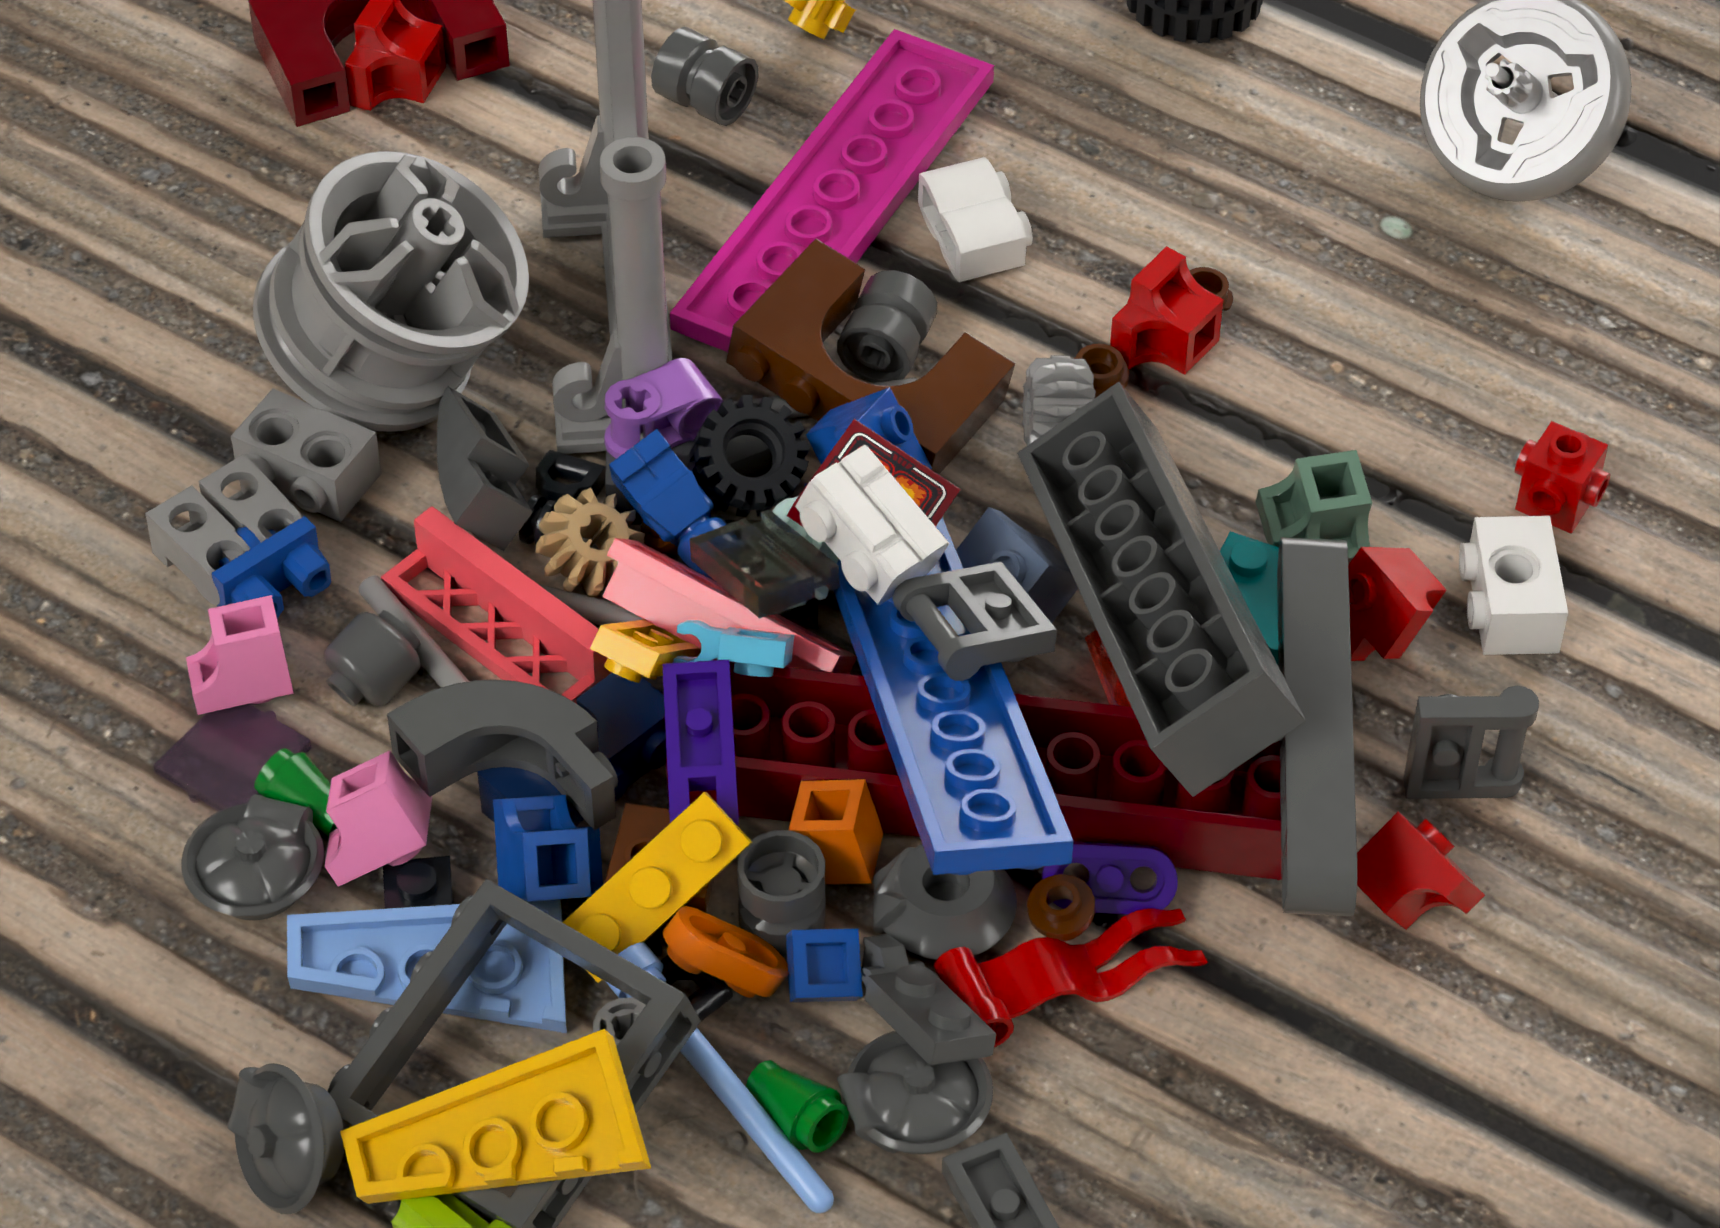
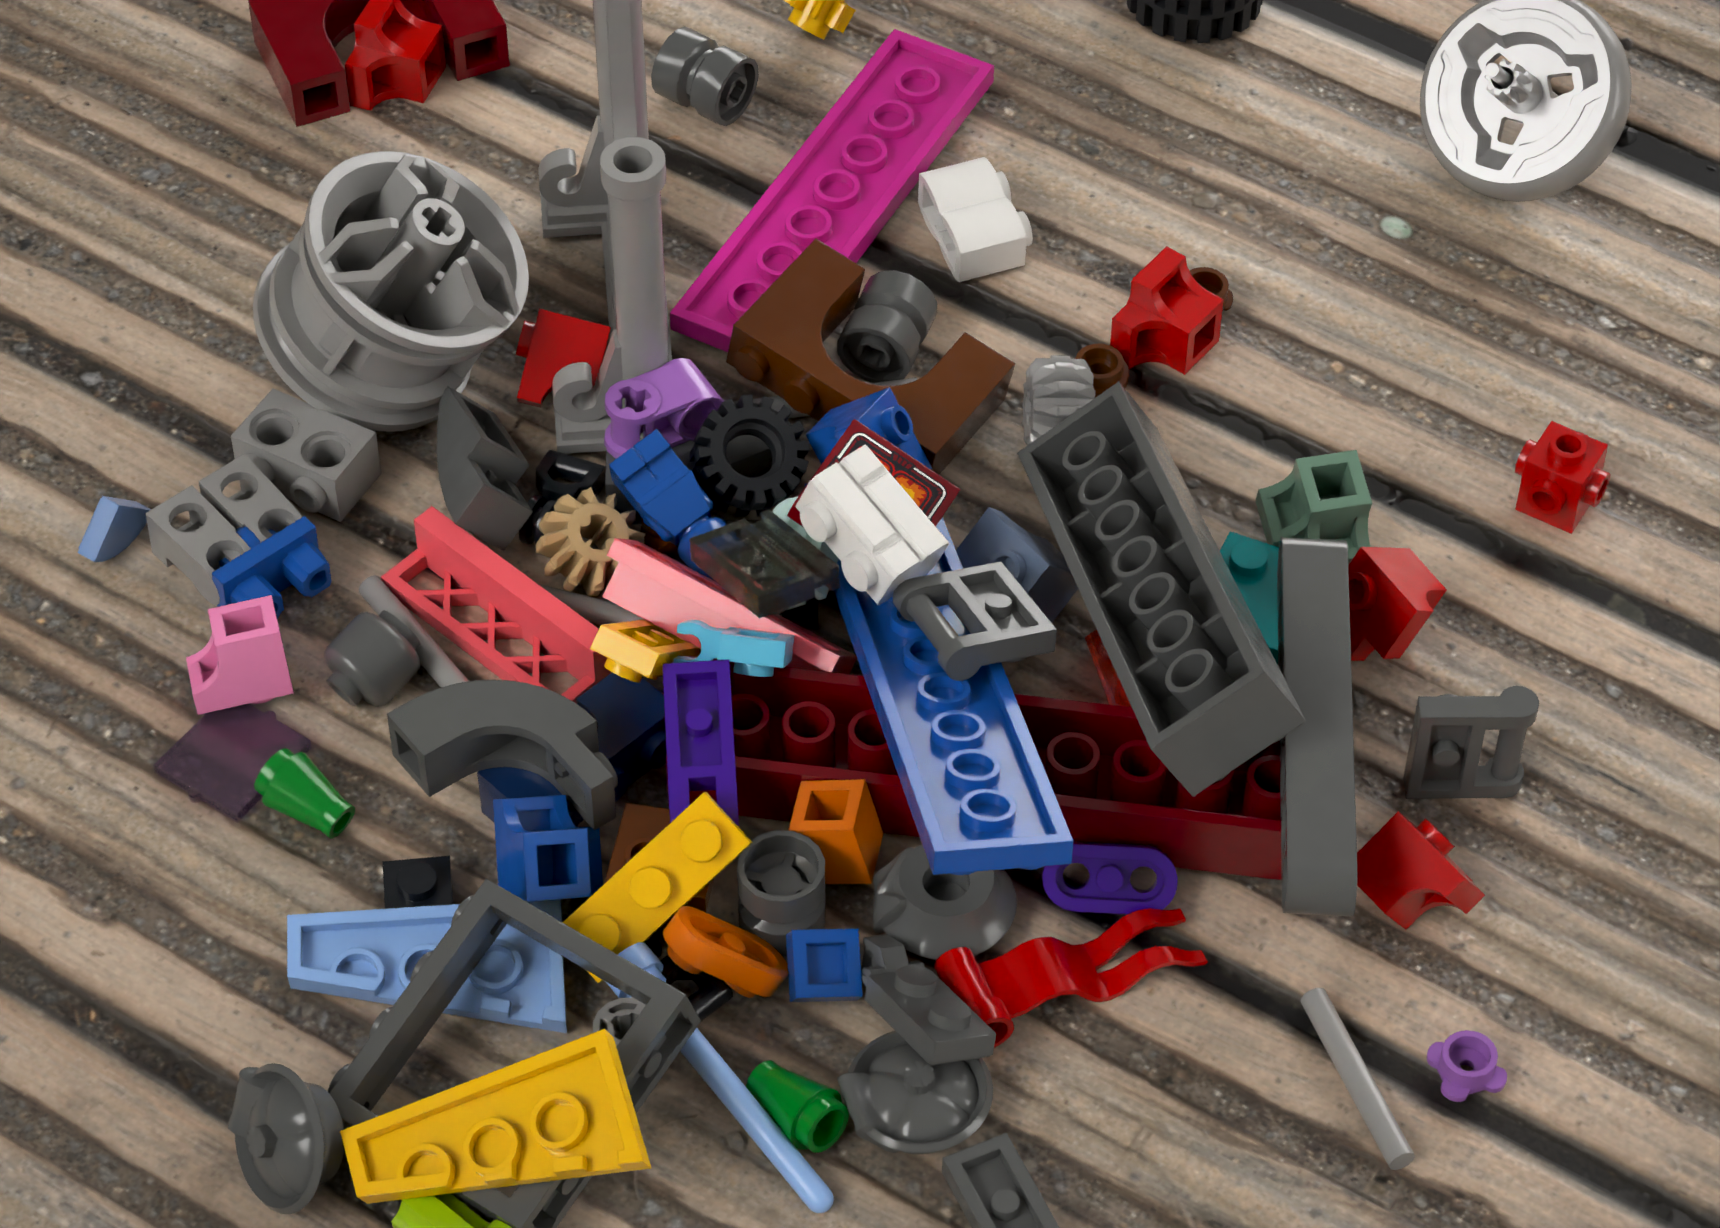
dark grey piece [181,794,324,920] -> none
bright pink brick [324,751,432,887] -> none
reddish brown plate [1027,874,1096,941] -> none
white brick [1459,516,1568,655] -> none
none -> medium blue tile [78,496,151,562]
none -> red brick [516,308,611,408]
none -> light grey bar [1300,988,1415,1170]
none -> medium lavender plate [1426,1030,1507,1102]

